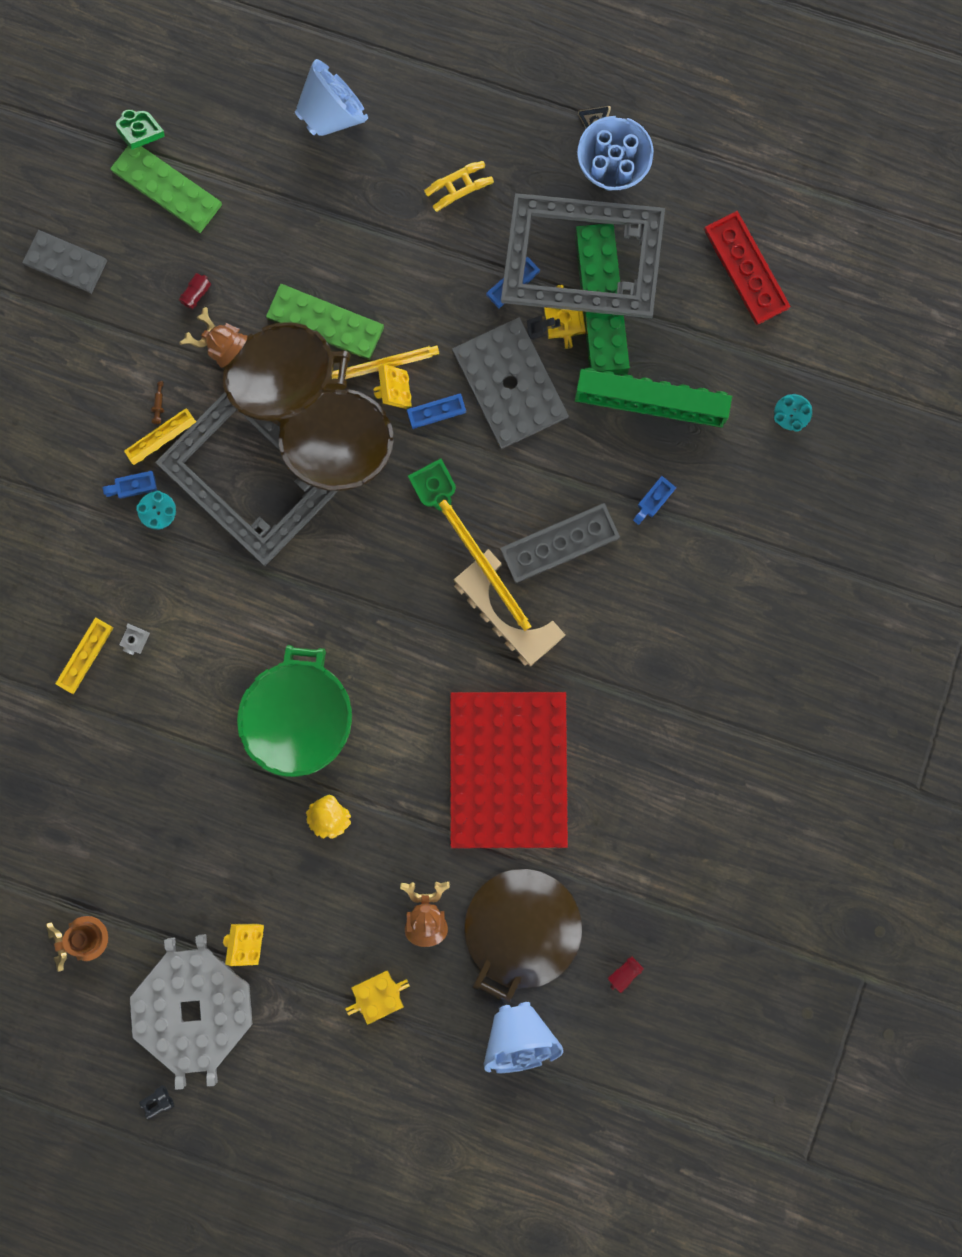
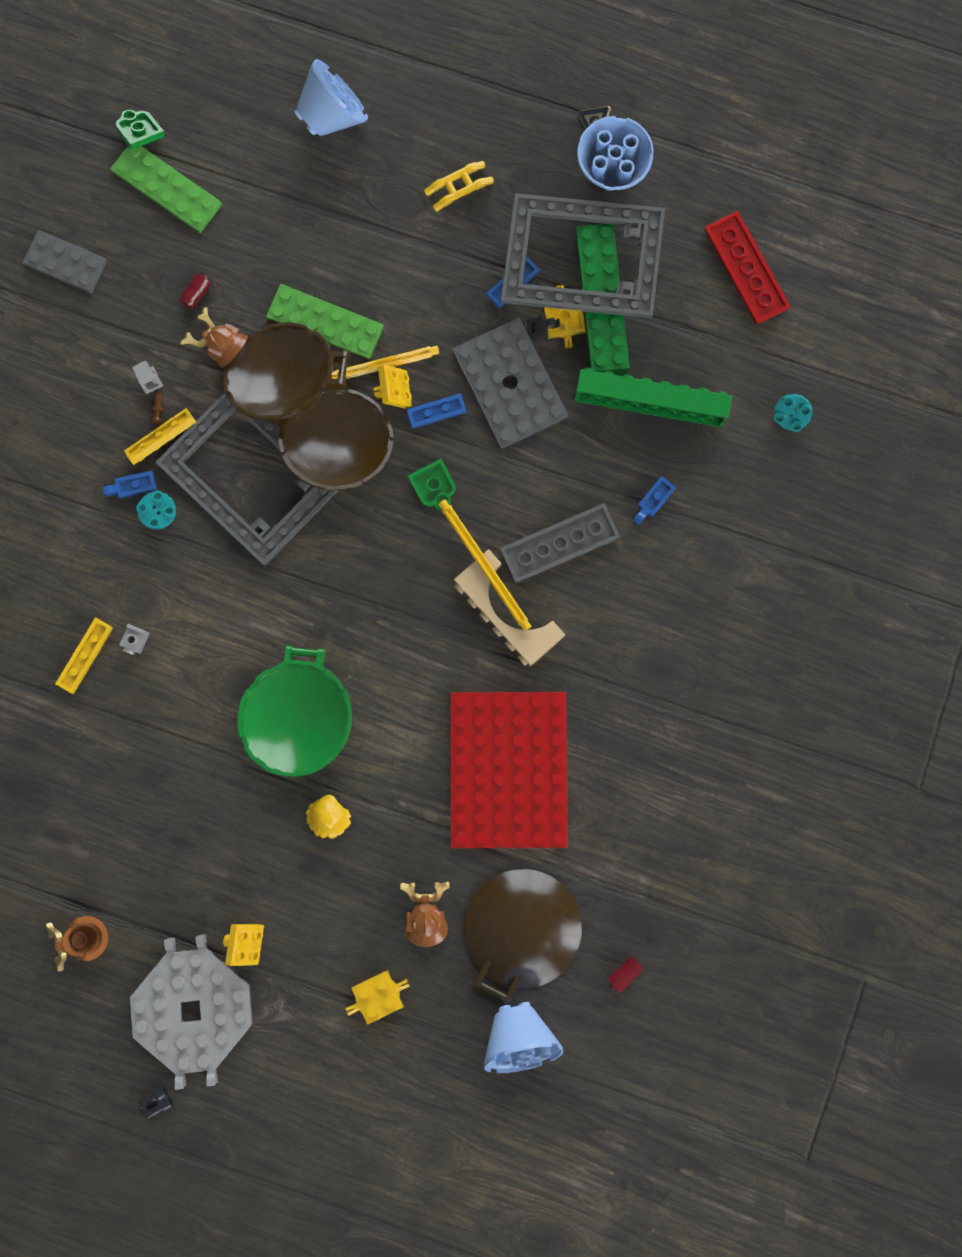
none -> light grey brick [132,361,163,394]

